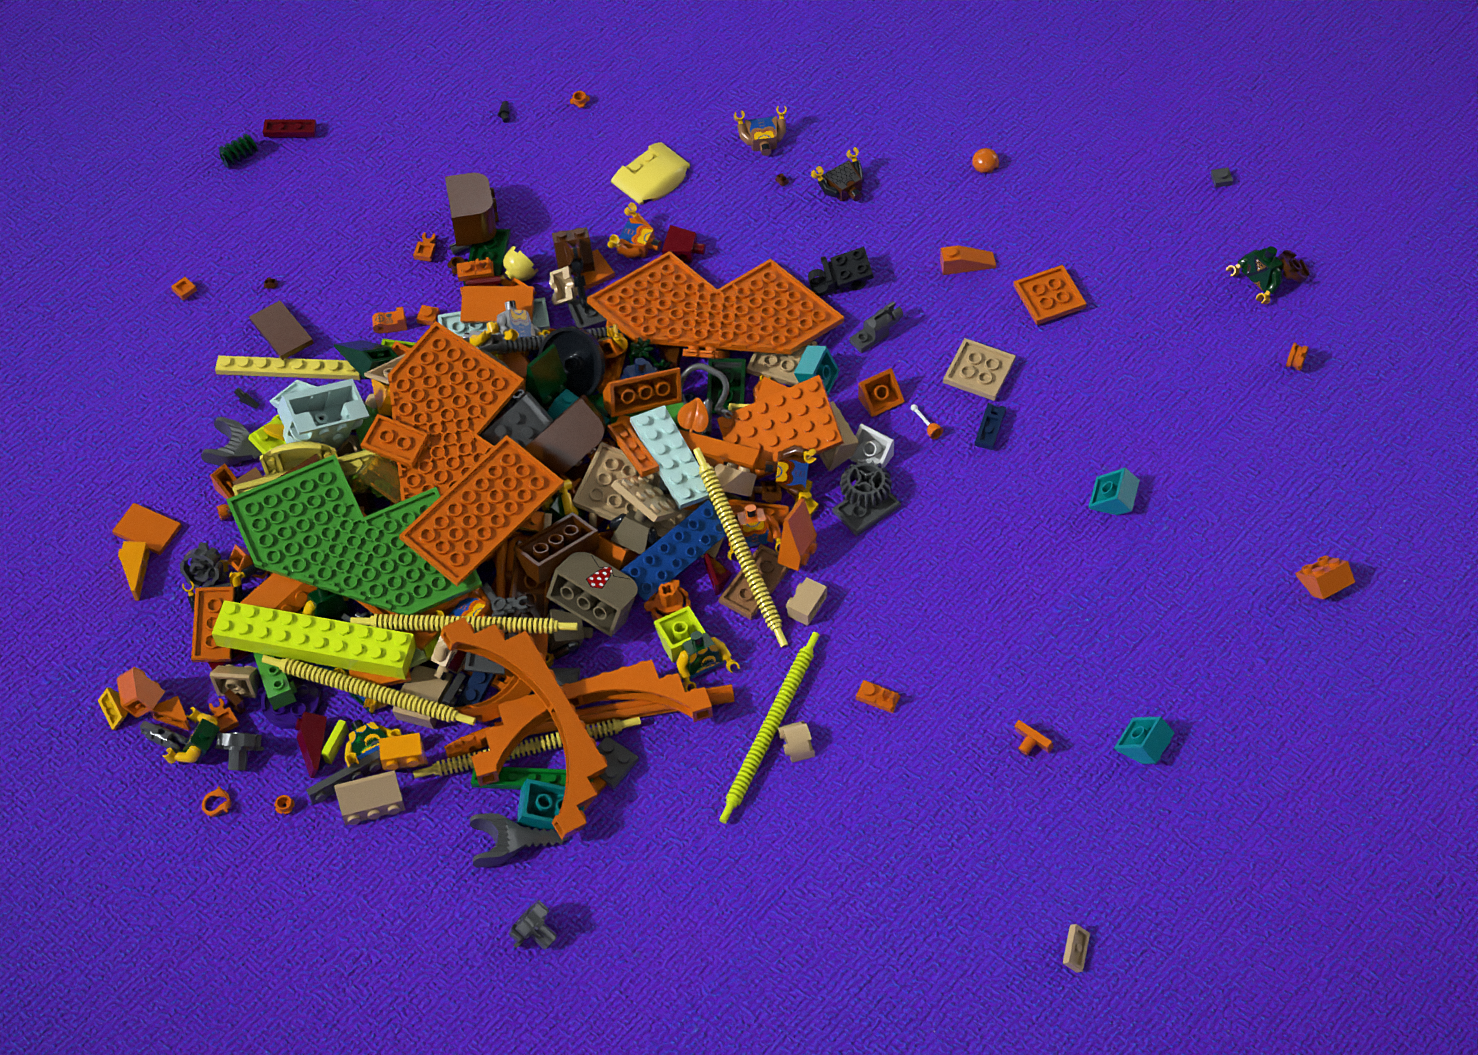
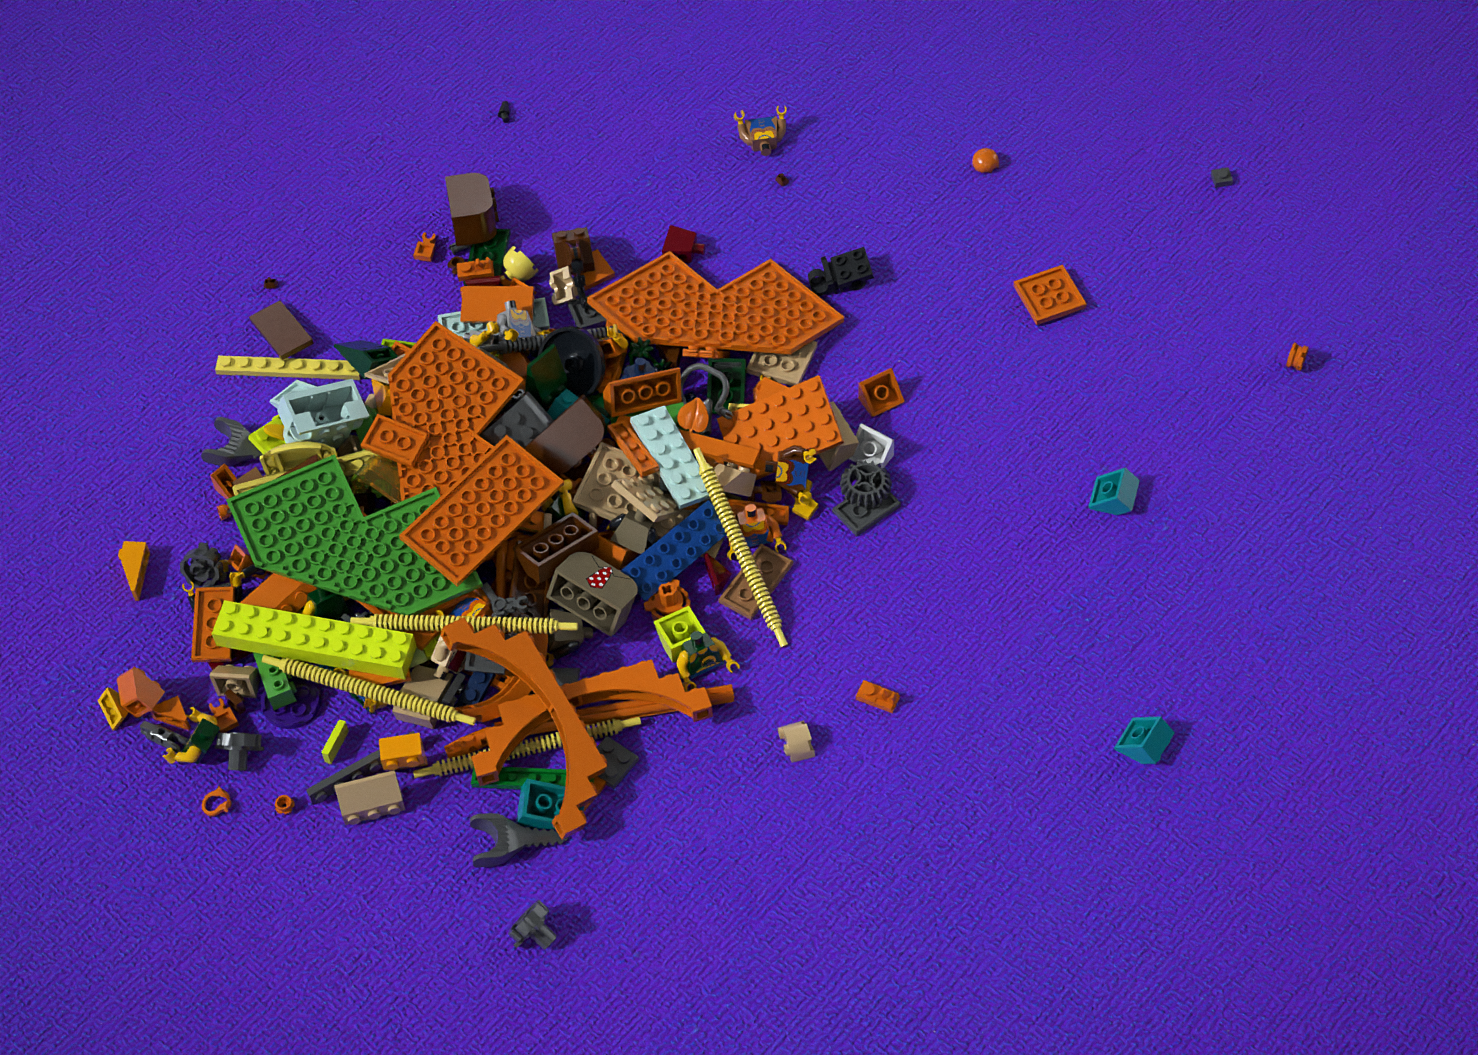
orange tile [112,503,182,555] -> none
orange plate [171,277,197,300] -> none
dark green piece [219,134,258,168] -> none
pearl dark grey bar [234,387,259,409] -> none
dark red plate [263,119,317,137] -> none
dark red slope [295,712,327,778] -> none
torso [344,719,402,768] -> none
orange leg [372,306,407,334] -> none
orange plate [416,305,440,326] -> none
orange plate [570,91,590,108] -> none
torso [608,203,662,258] -> none
light yellow slope [611,142,690,205] -> none
neon yellow hose [719,632,820,824] -> none
orange slope [777,498,818,571] -> none
tan brick [786,577,827,626] -> none
teal slope [794,345,840,395] -> none
torso [811,147,864,201] -> none
dark grey plate [849,301,903,353] -> none
orange hinge [911,404,943,440] -> none
orange slope [940,245,996,275] -> none
tan plate [943,338,1016,401] -> none
dark blue plate [975,403,1006,450] -> none
orange tile [1014,720,1054,755] -> none
tan plate [1063,924,1090,973] -> none
dark green torso [1226,246,1283,305] -> none
reddish brown plate [1277,250,1310,283] -> none
orange slope [1295,555,1355,599] -> none

